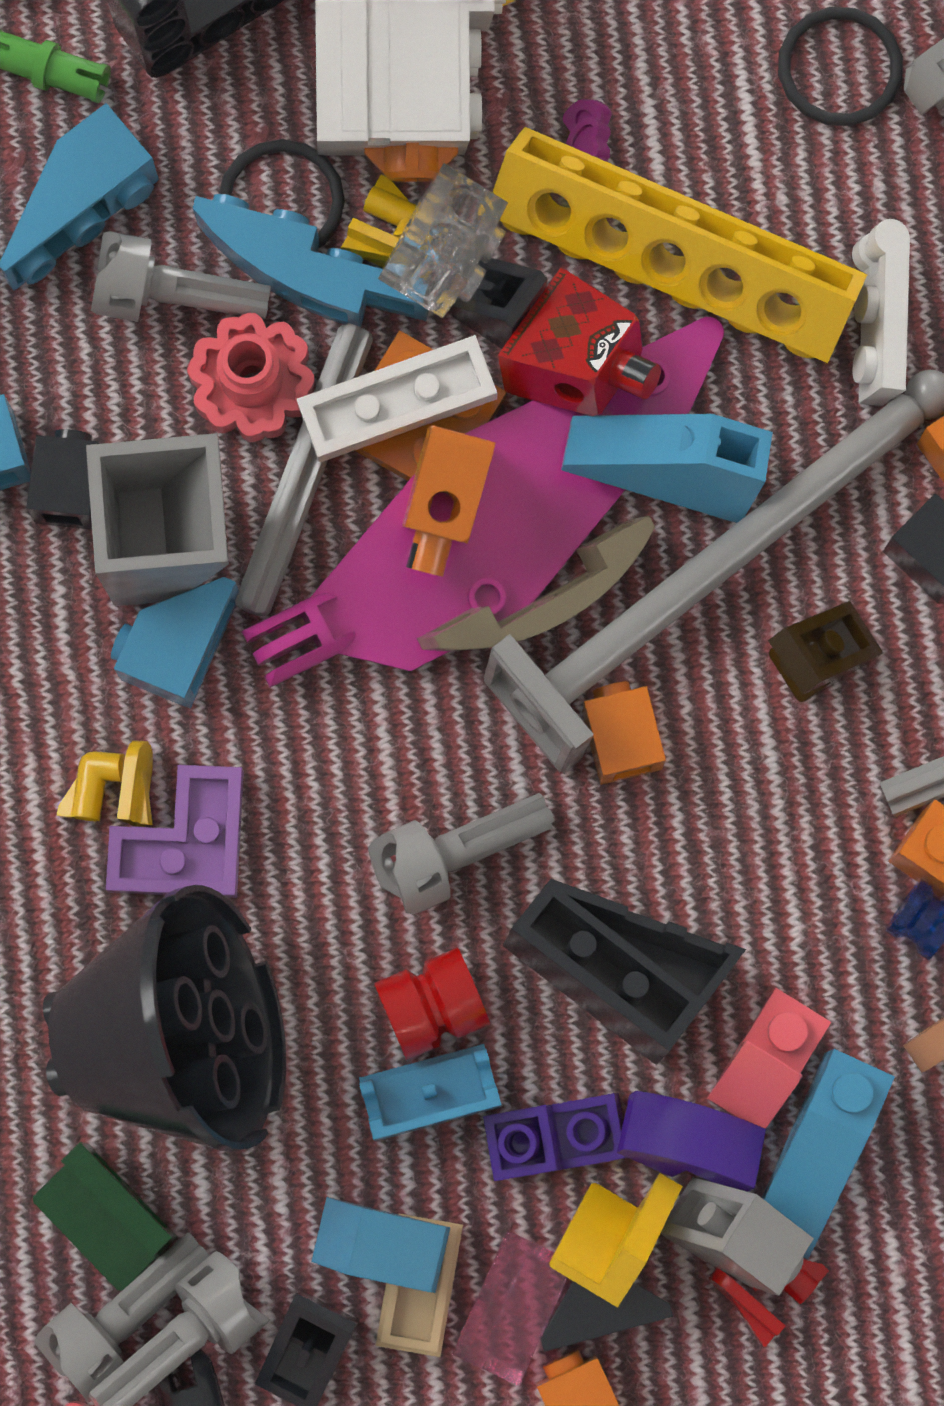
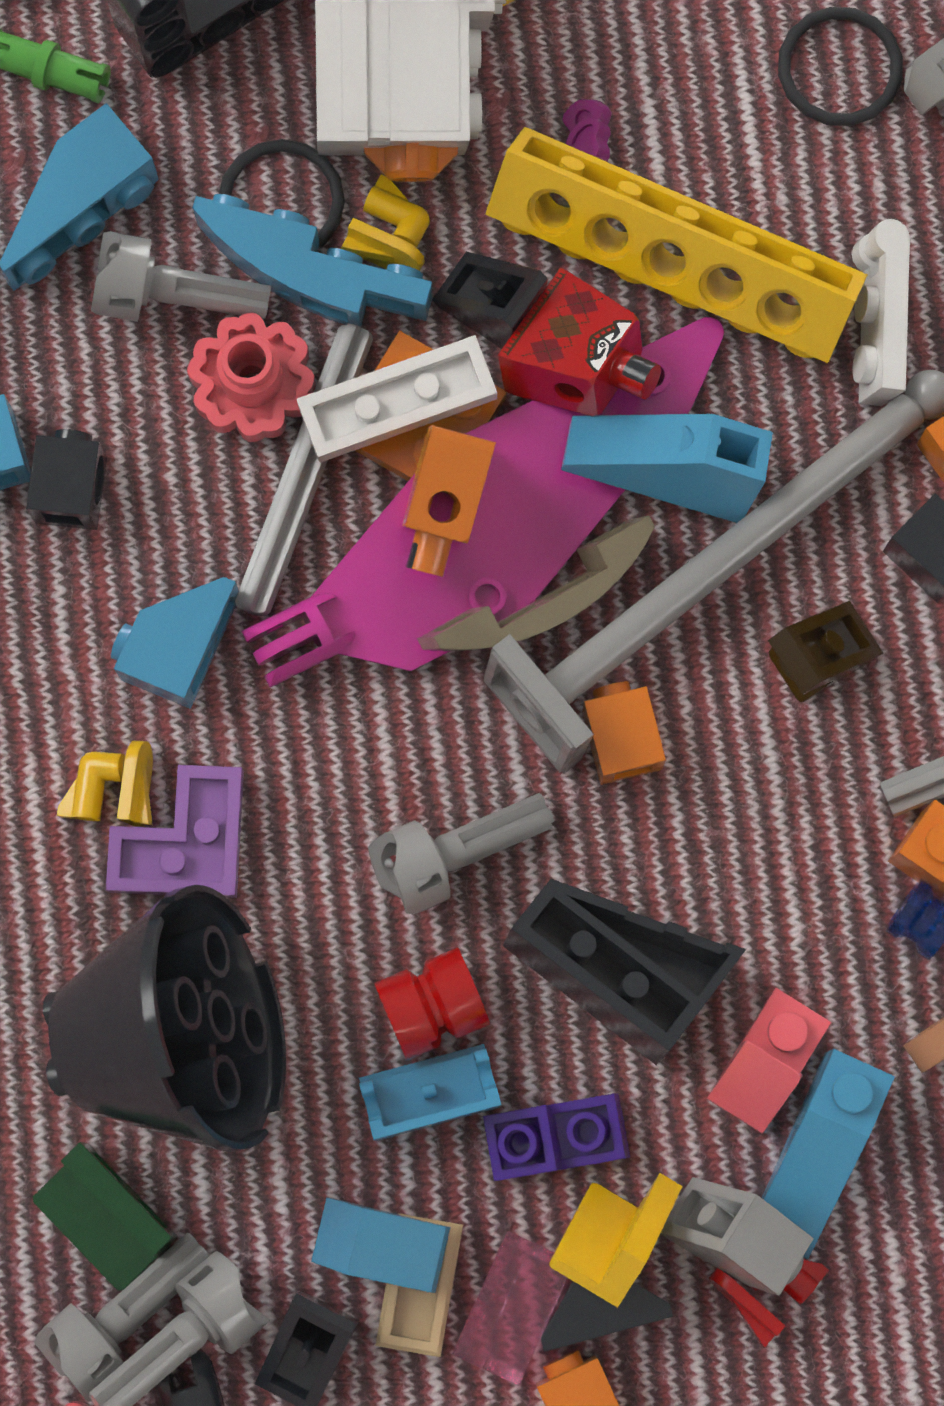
light grey slope [86,433,229,606] -> none
clear brick [378,163,508,319] -> none
dark purple slope [617,1091,766,1192] -> none

